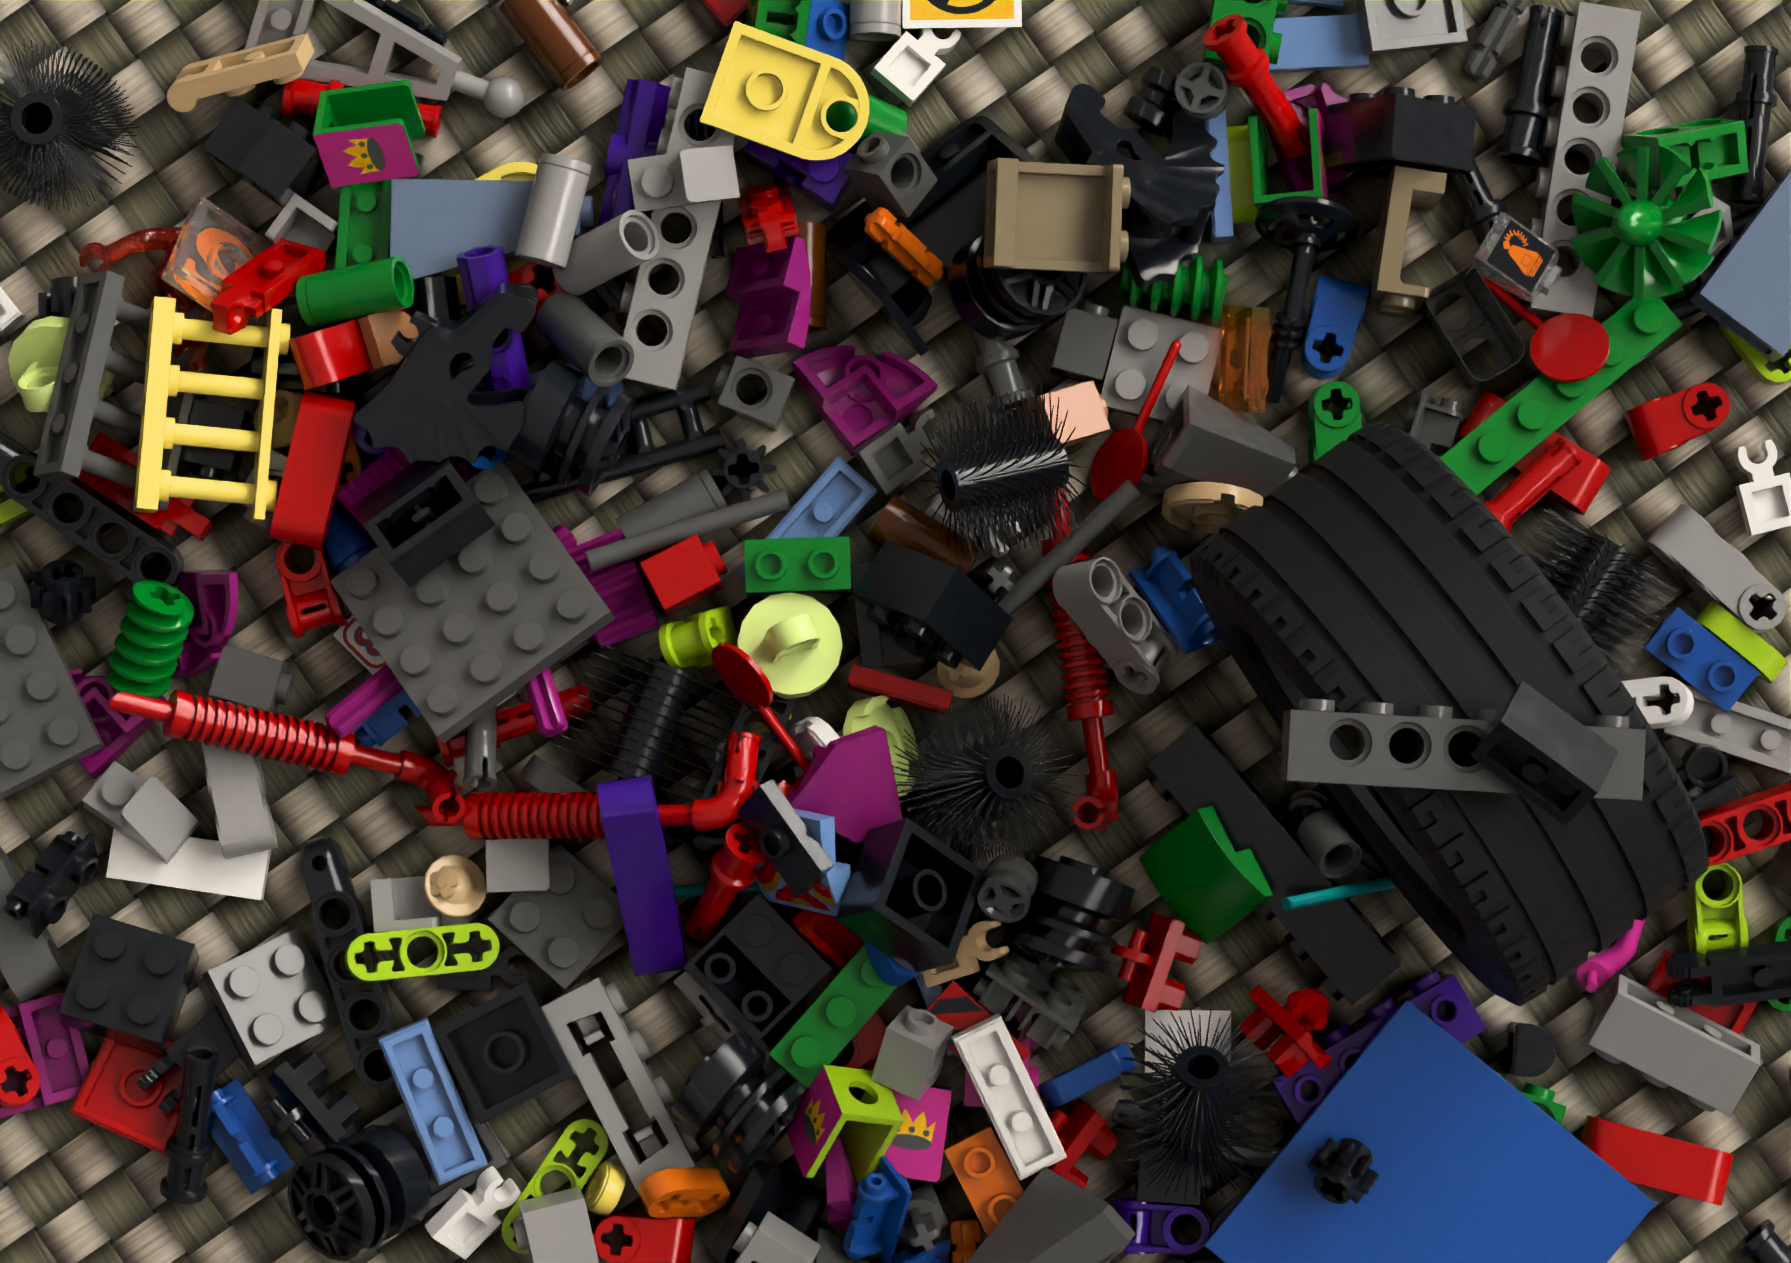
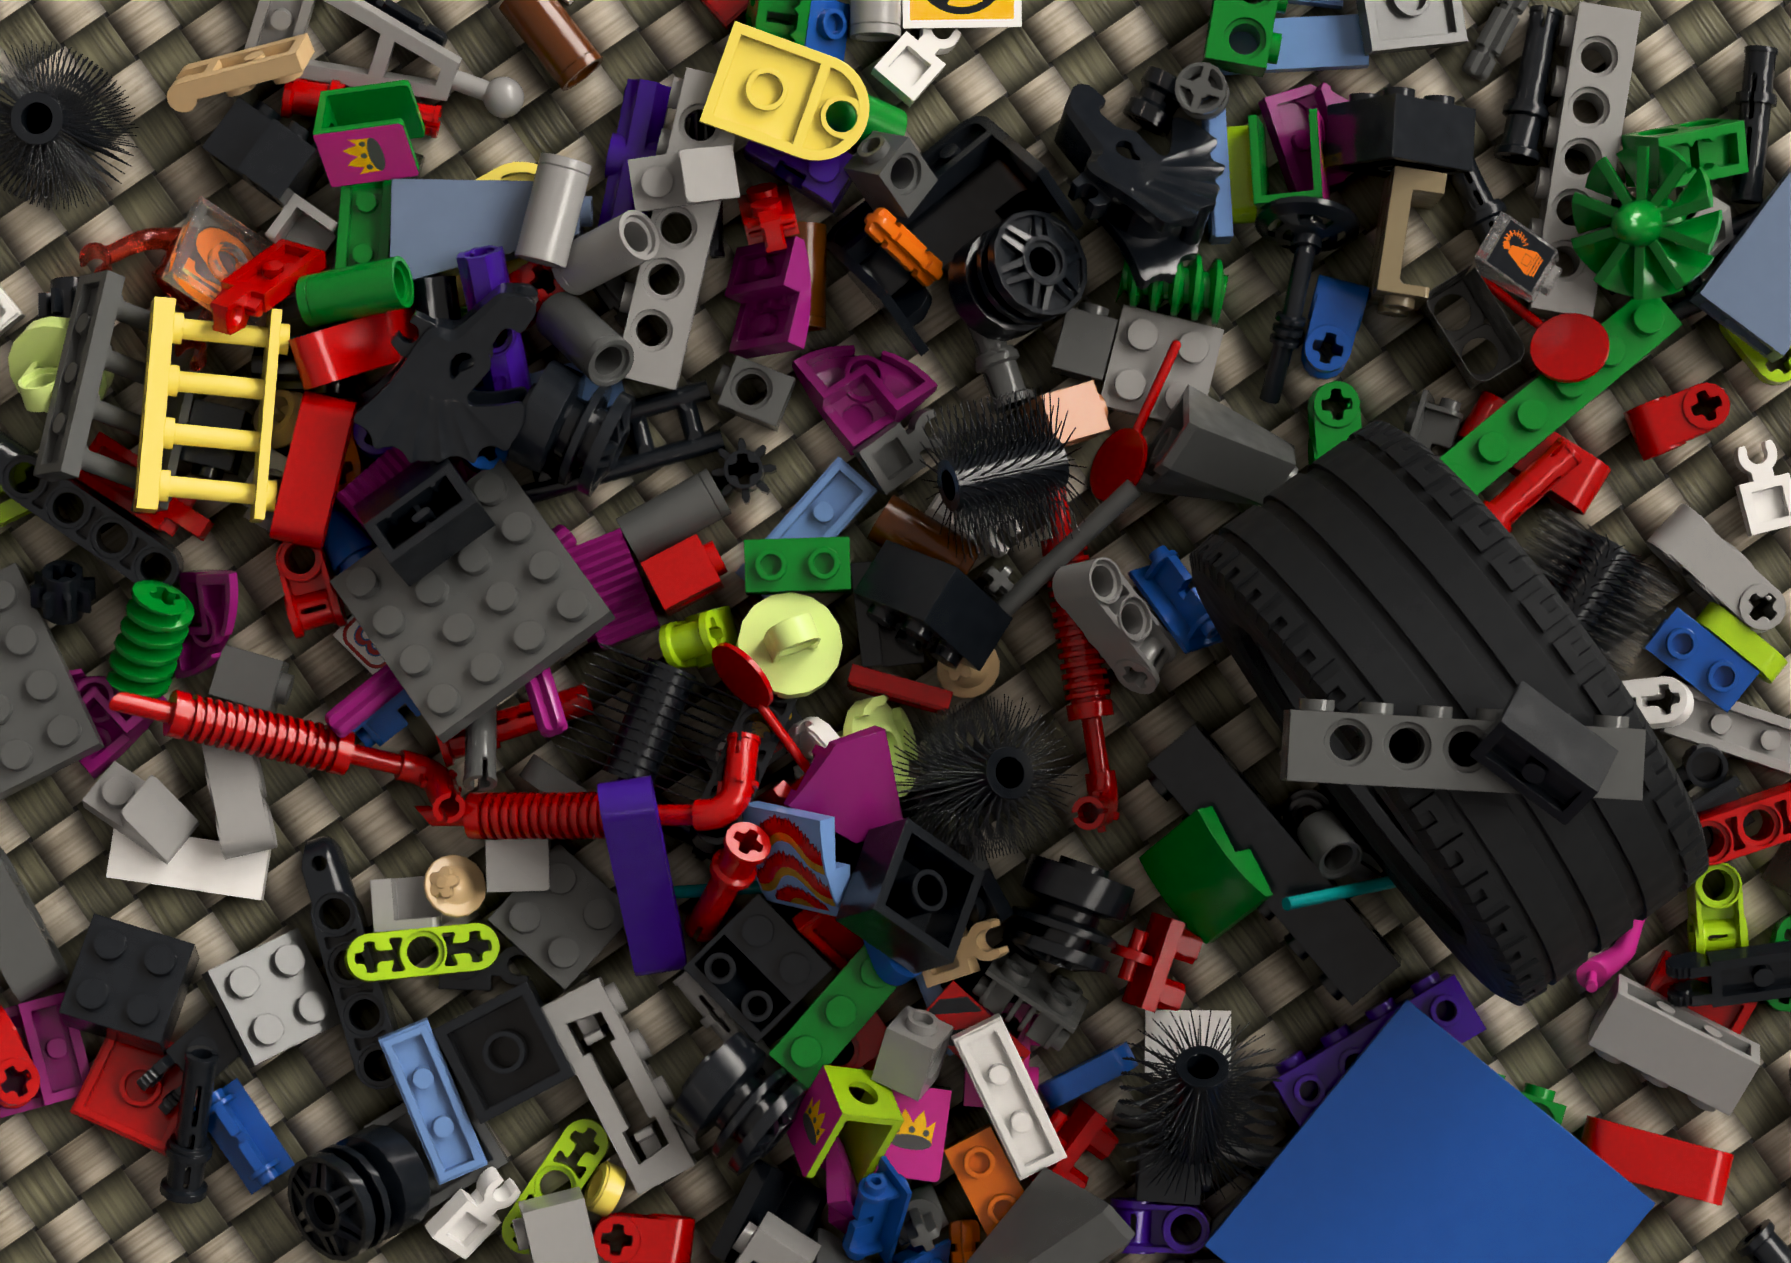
black hinge [4,831,99,939] -> none
black hips [266,1052,361,1148] -> none
medium nougat tile [358,310,418,370] -> none
dark grey bar [584,489,790,571] -> none
orange beam [638,1168,731,1218] -> none
black plate [737,779,834,898] -> none
dark grey wheel [977,855,1039,923] -> none
dark tan panel [983,158,1131,274] -> none
tan tile [1161,482,1263,535] -> none
red pin [1202,14,1311,159] -> none
clear orange plate [1218,305,1271,412] -> none
red hips [1239,985,1333,1079] -> none
black gear [1308,1138,1379,1204] -> none
black brick [1505,1022,1556,1077] -> none

